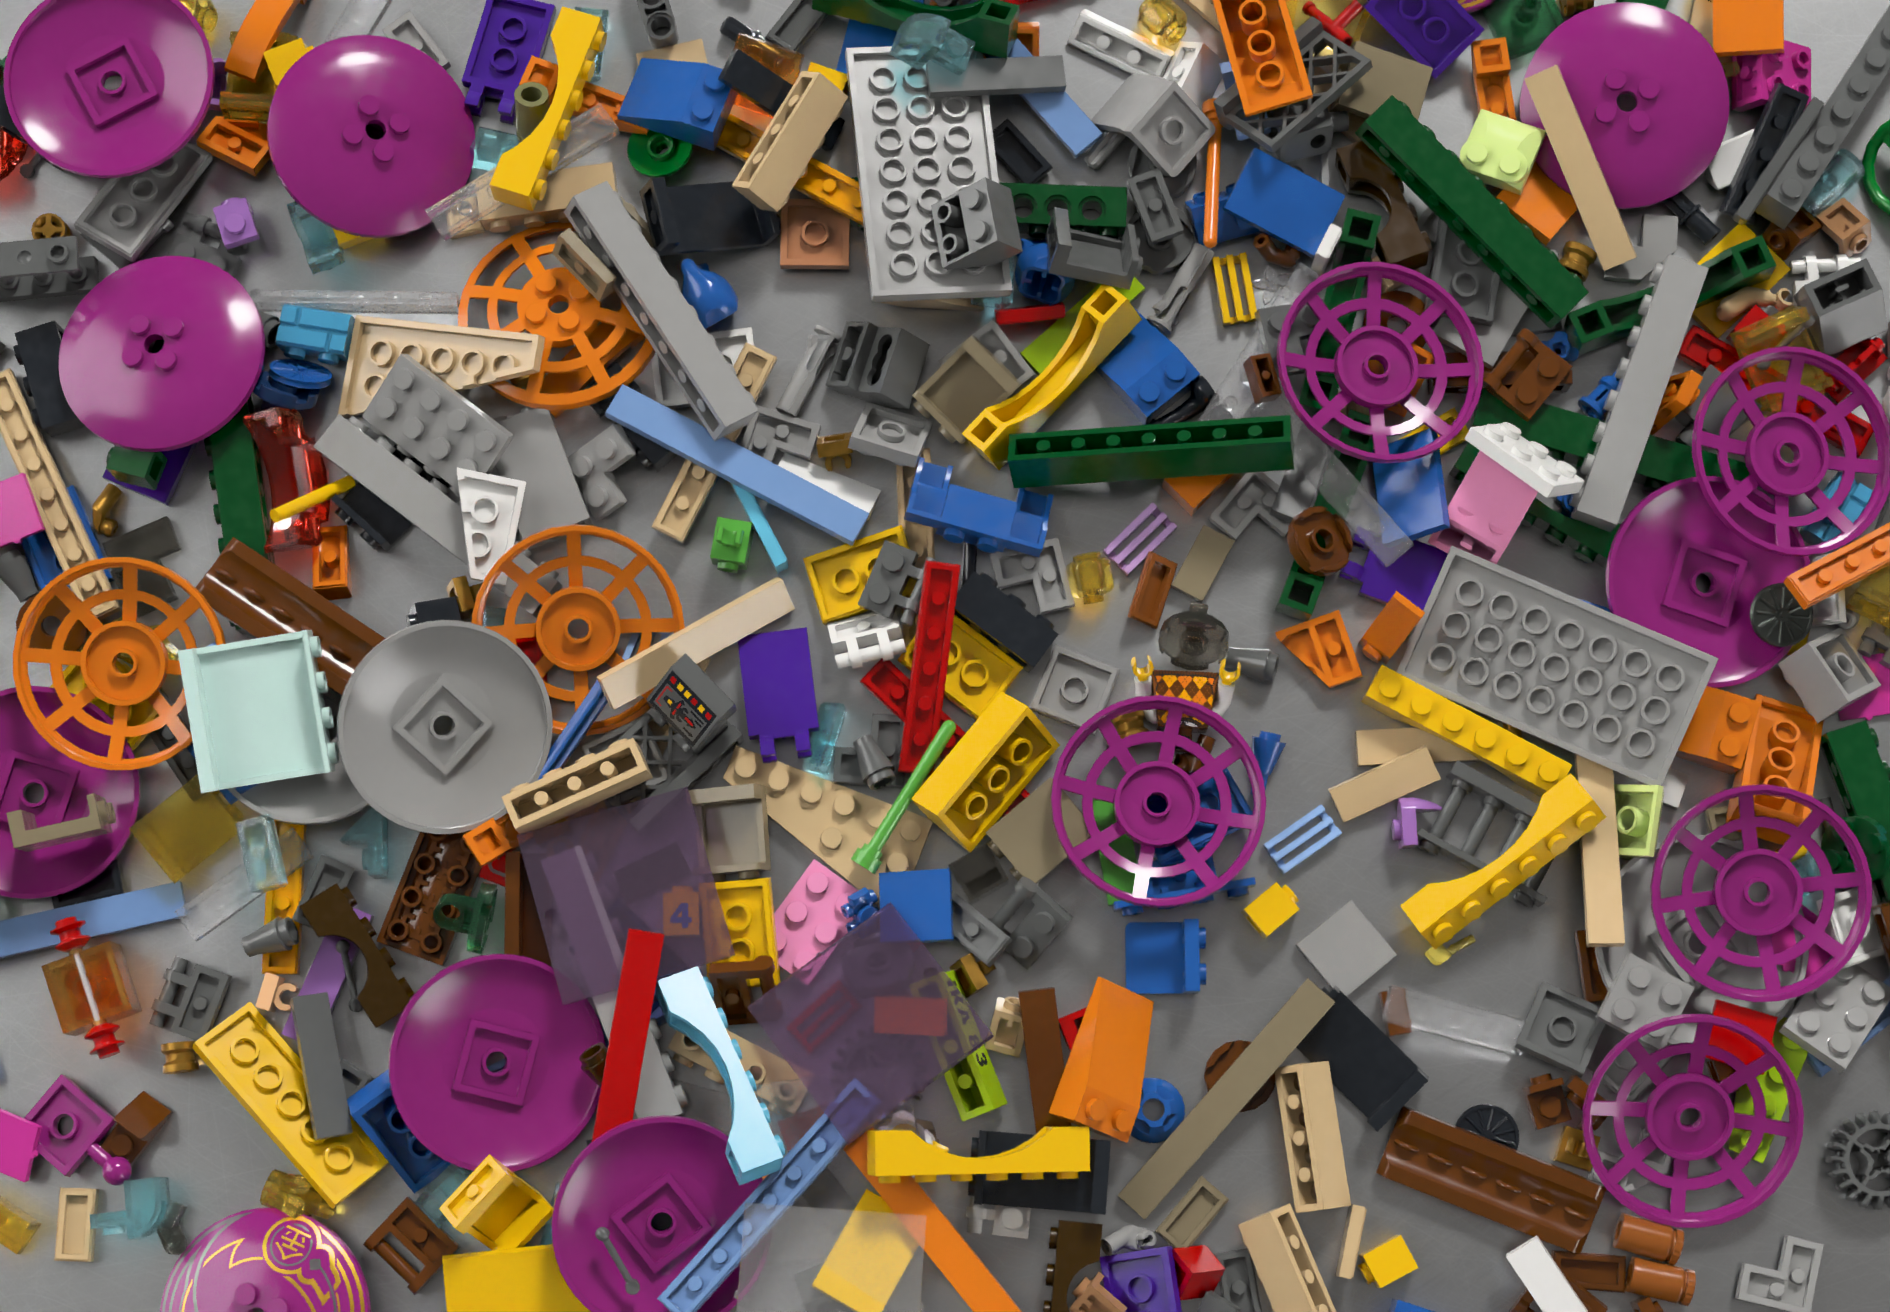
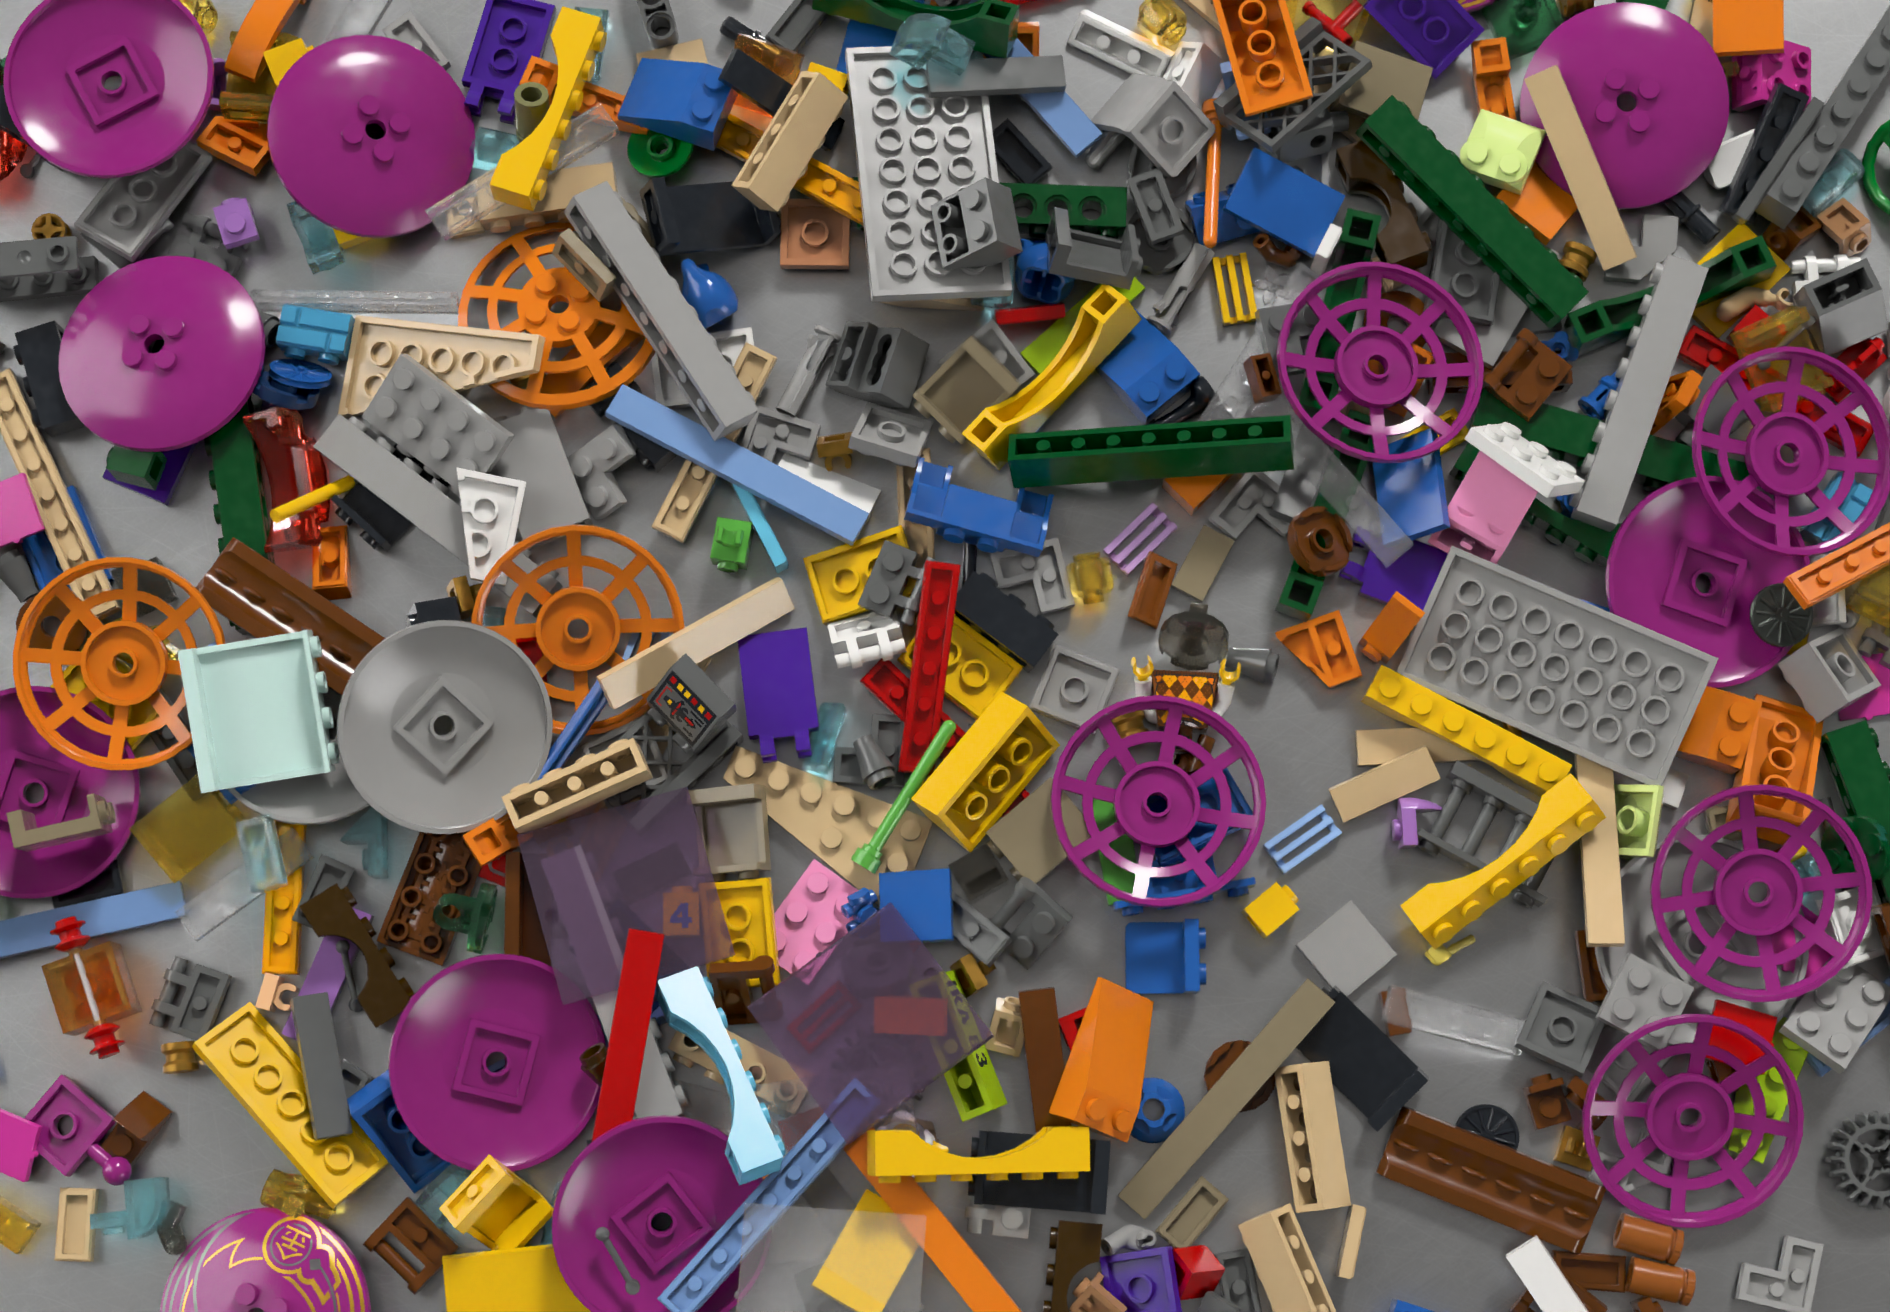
pearl gold arm [92,483,122,537] -> none
clear smoke tile [102,516,182,577] -> none
dark grey cone [242,917,299,957] -> none
blue cone [1250,730,1286,795] -> none
yellow brick [1357,1235,1419,1288] -> none

